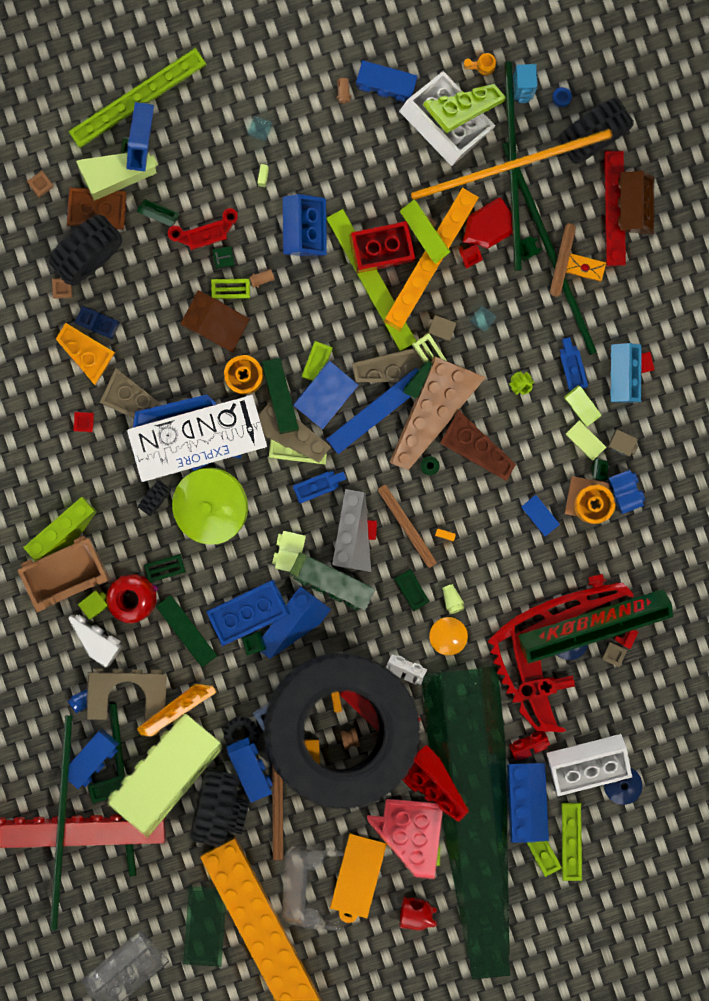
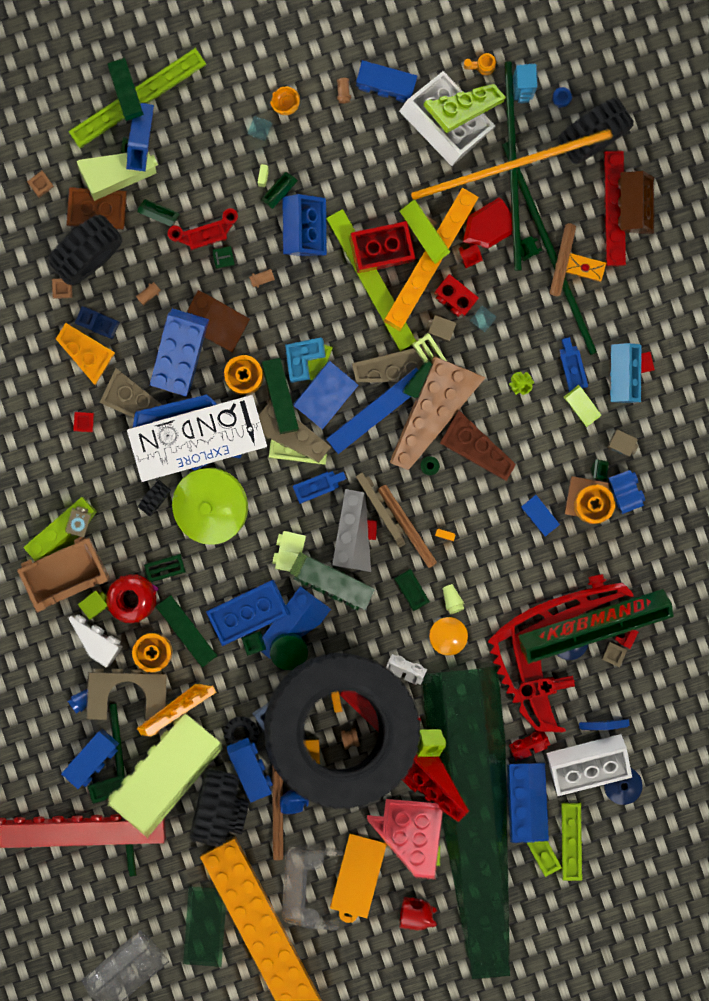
dark green piece [50,715,73,931] -> none
lime tile [211,279,250,299] -> none
yellowish green tile [566,420,606,461] -> none
none -> dark tan brick [65,506,91,537]
none -> dark green tile [107,58,144,121]
none -> light orange brick [132,633,173,672]
none -> medium nougat pin [136,282,161,306]
none -> brick [150,308,209,396]
none -> dark green tile [261,172,298,209]
none -> light orange hair [270,86,300,115]
none -> dark green tile [270,633,308,670]
none -> blue hair [280,790,309,814]
none -> dark azure tile [285,337,326,383]
none -> dark tan wing [356,473,406,548]
none -> lime brick [417,729,446,757]
none -> red brick [434,274,479,318]
none -> blue tile [579,719,630,730]

